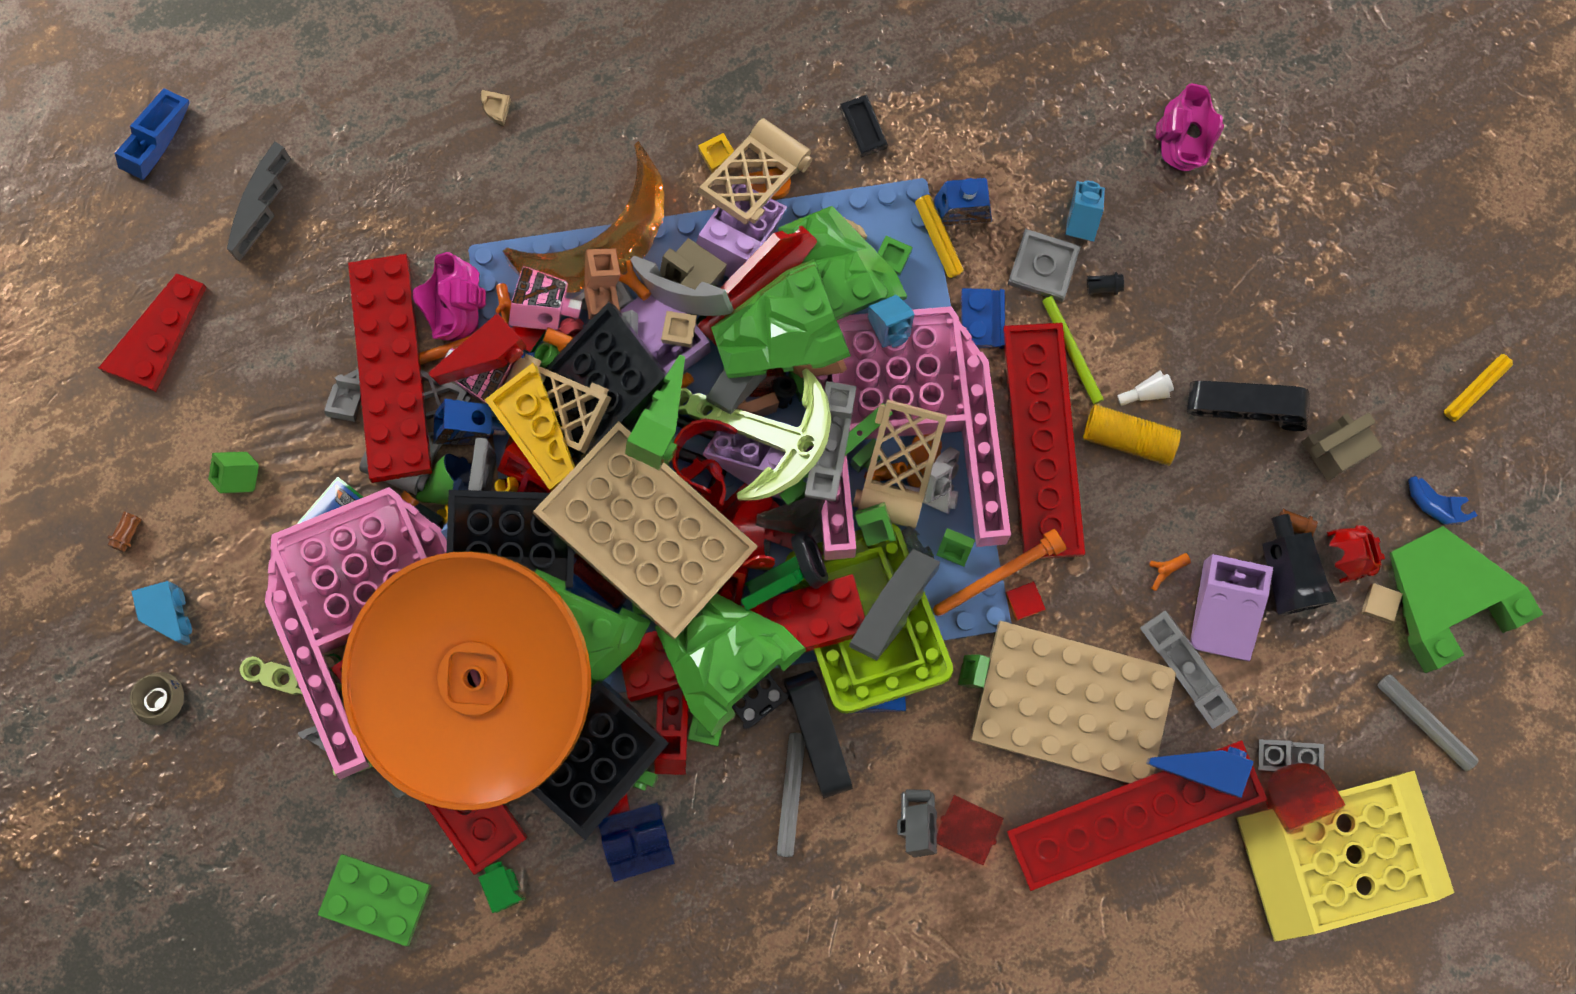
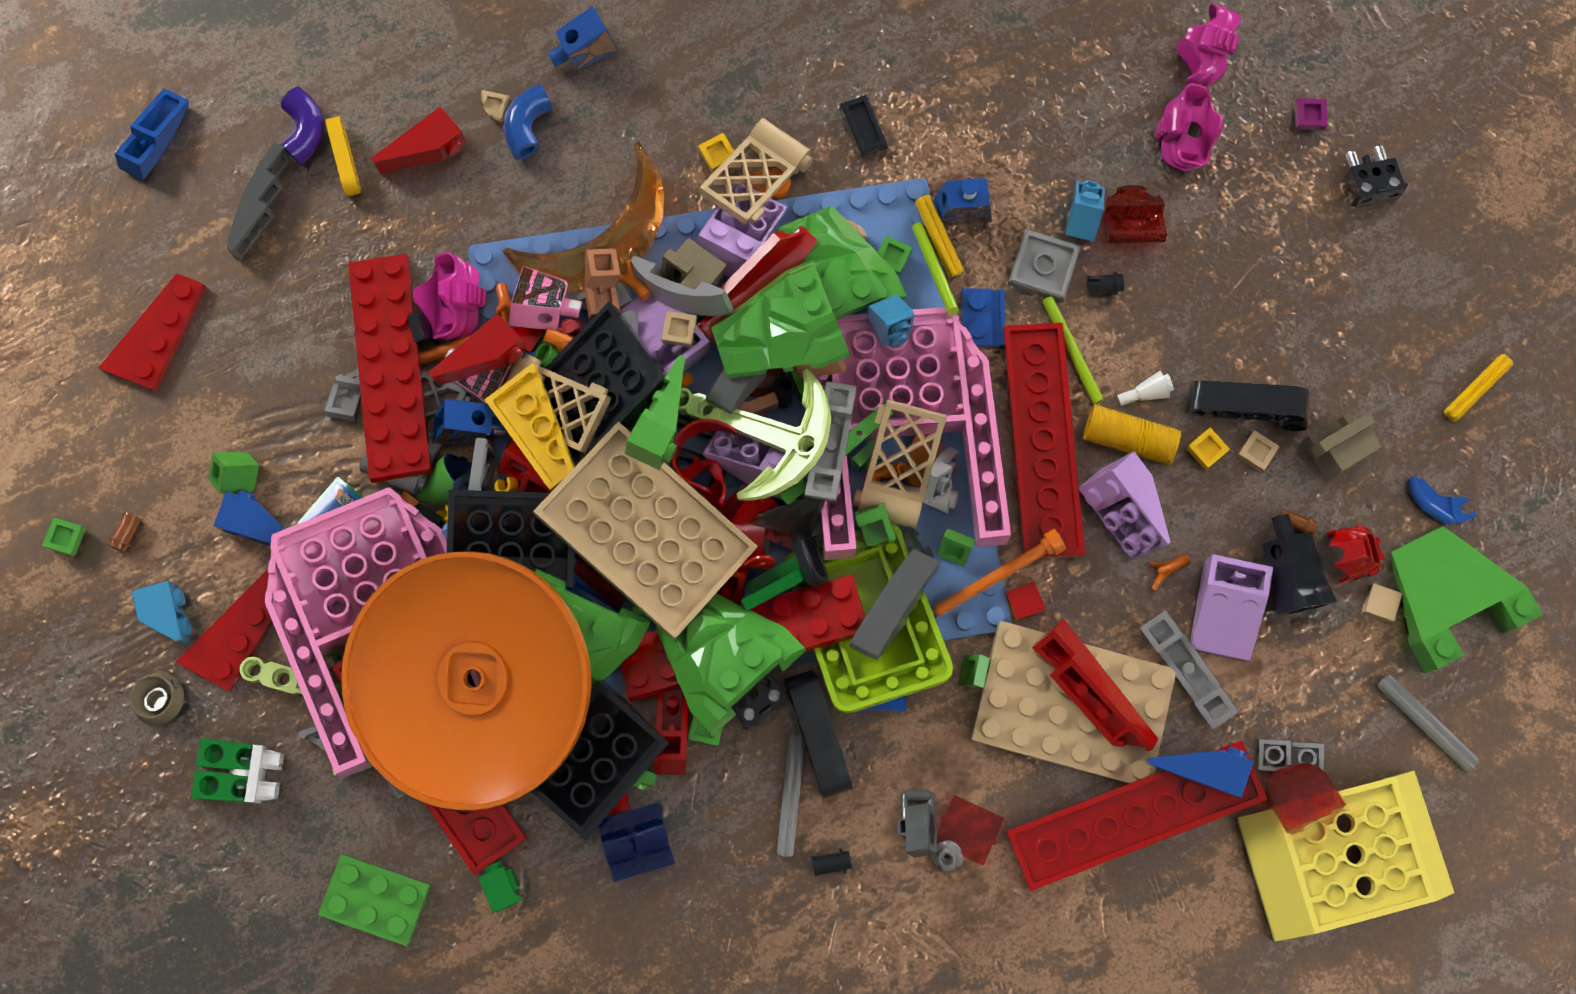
none -> bright green plate [42,517,86,557]
none -> red wing [176,570,273,693]
none -> green hips [191,738,284,804]
none -> blue slope [213,490,285,546]
none -> dark purple cylinder [280,87,325,166]
none -> yellow beam [325,116,362,197]
none -> red slope [371,106,466,174]
none -> black tile [408,311,439,348]
none -> blue cylinder [503,83,553,160]
none -> blue torso [547,6,618,69]
none -> black pin [812,848,852,876]
none -> lime bar [912,222,959,316]
none -> light grey plate [932,840,963,871]
none -> red wedge [1032,619,1158,751]
none -> lavender slope [1078,452,1171,560]
none -> clear red slope [1103,185,1167,243]
none -> dark pink piece [1176,2,1241,88]
none -> yellow plate [1186,427,1230,470]
none -> tan tile [1236,430,1280,473]
none -> magenta plate [1295,98,1327,131]
none -> black piece [1345,145,1408,207]

